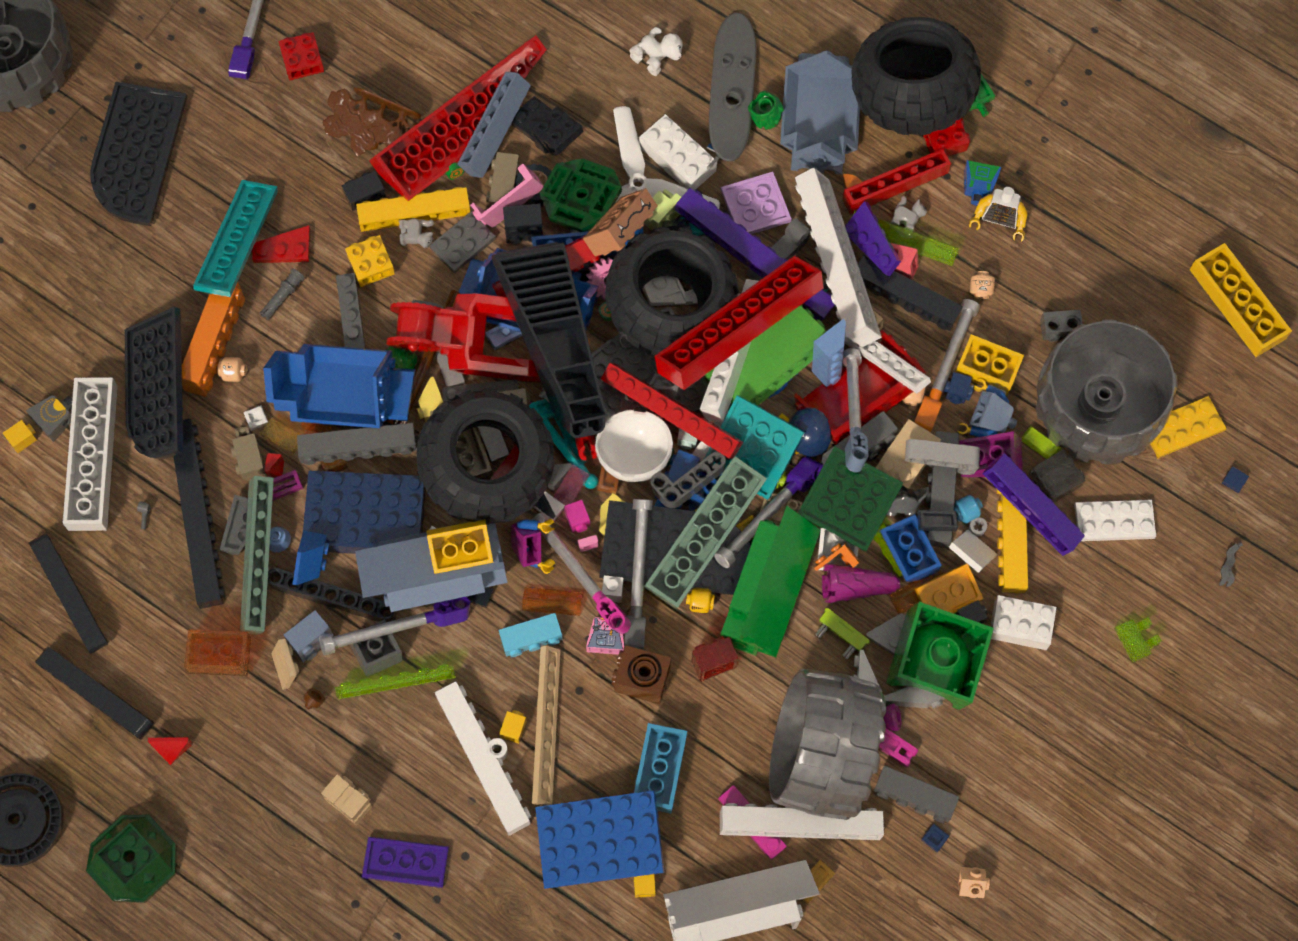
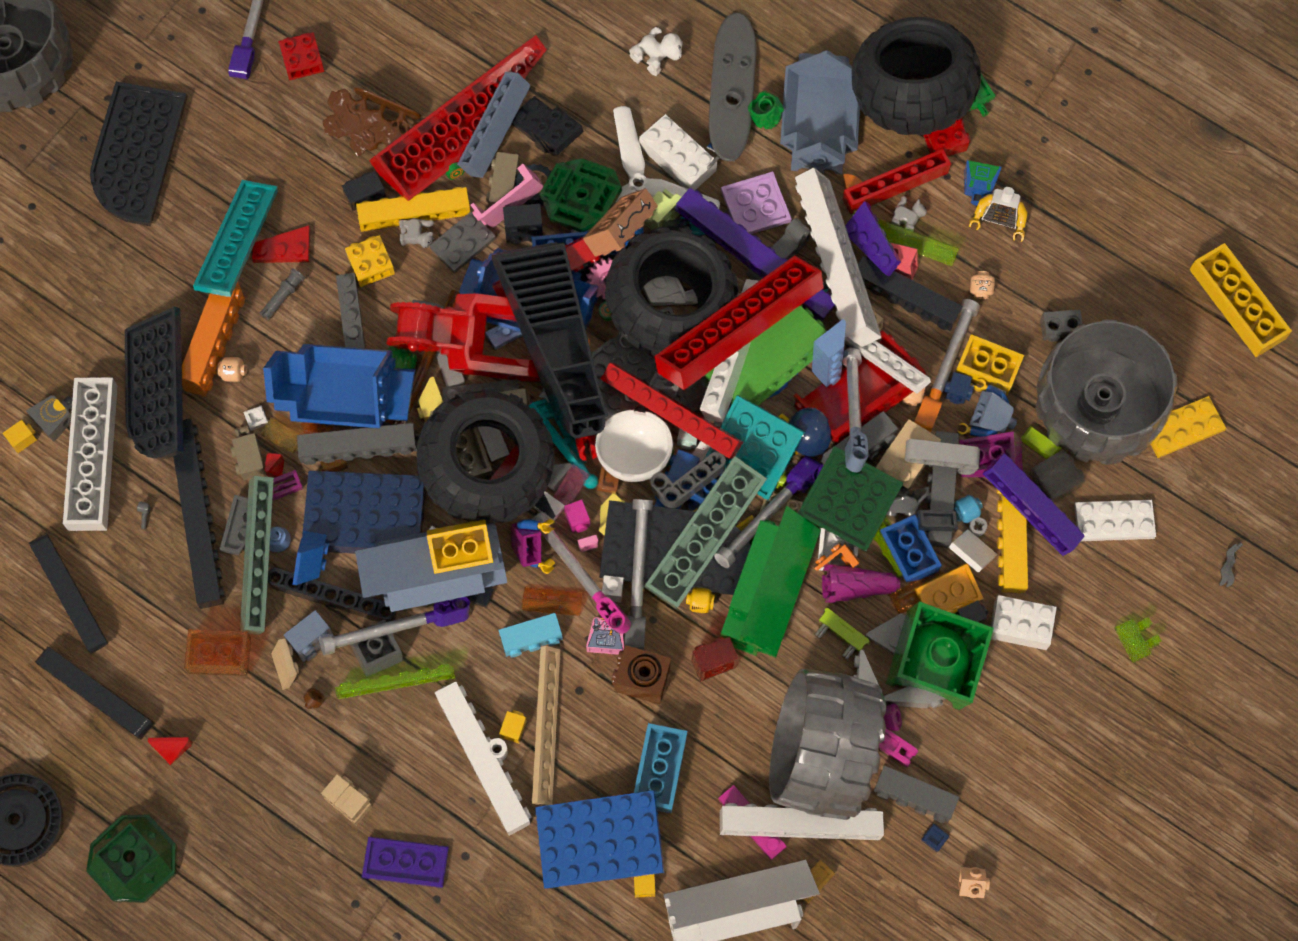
dark blue tile [1222,466,1249,493] -> none

